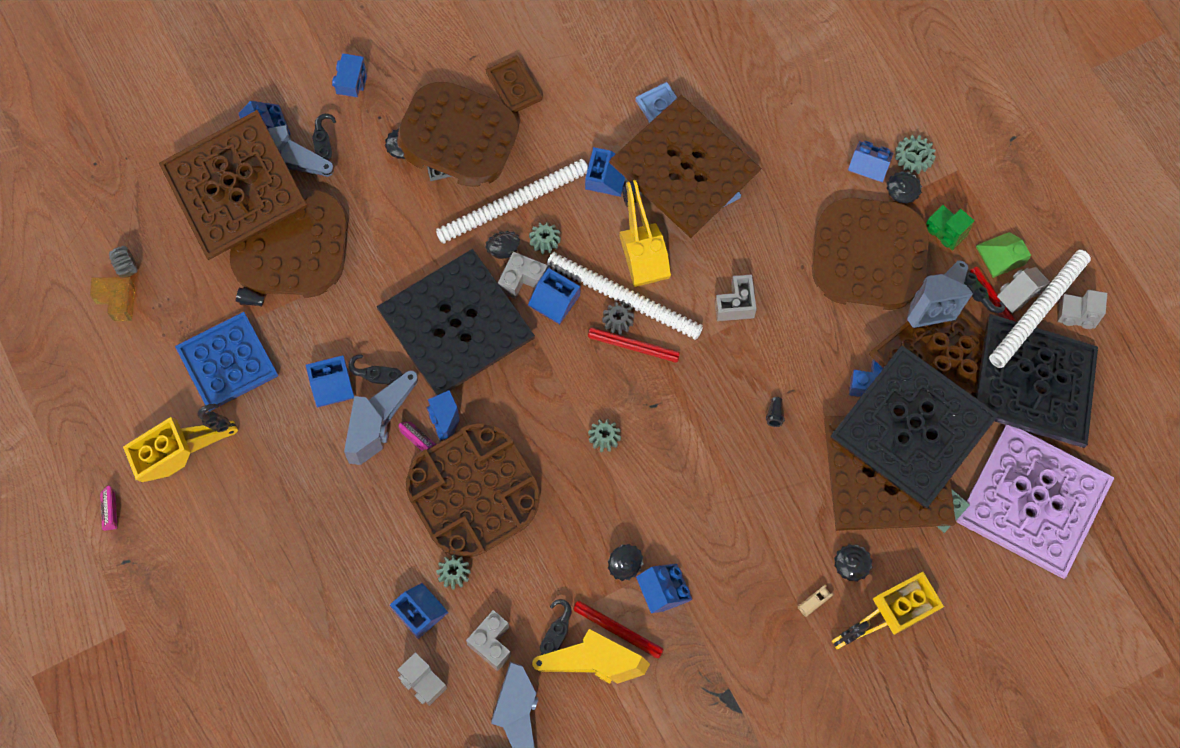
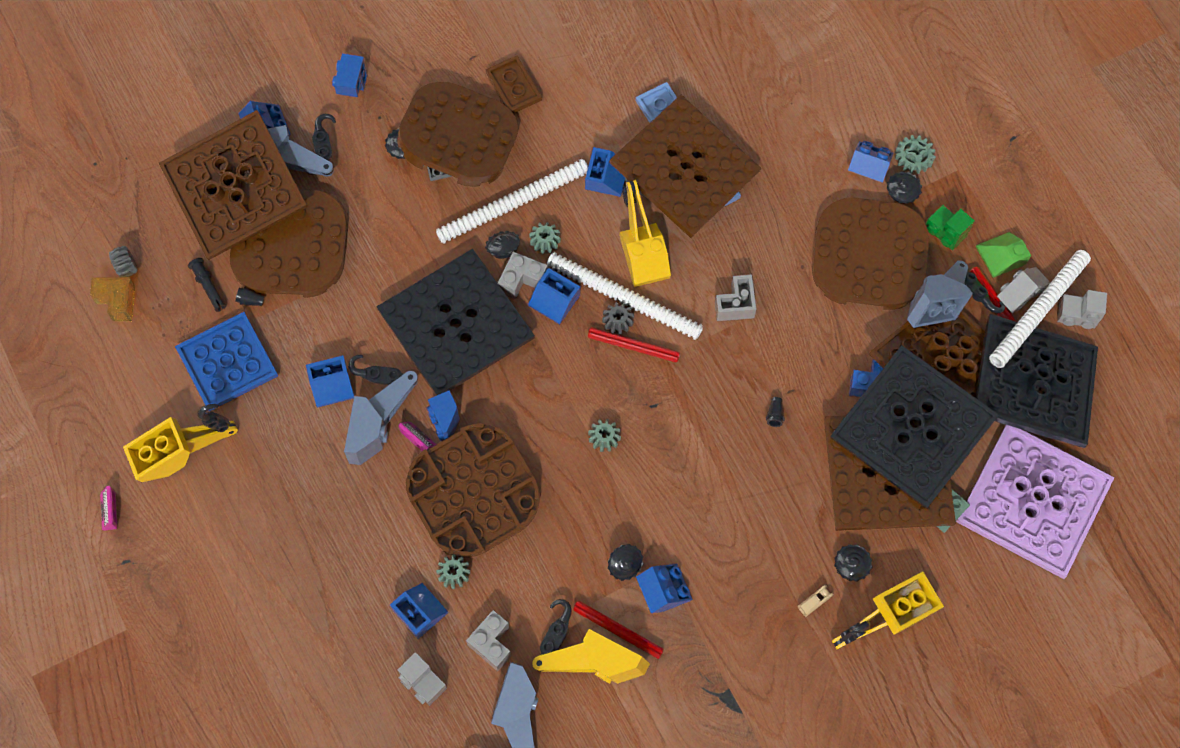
none -> black pin [188,258,226,312]

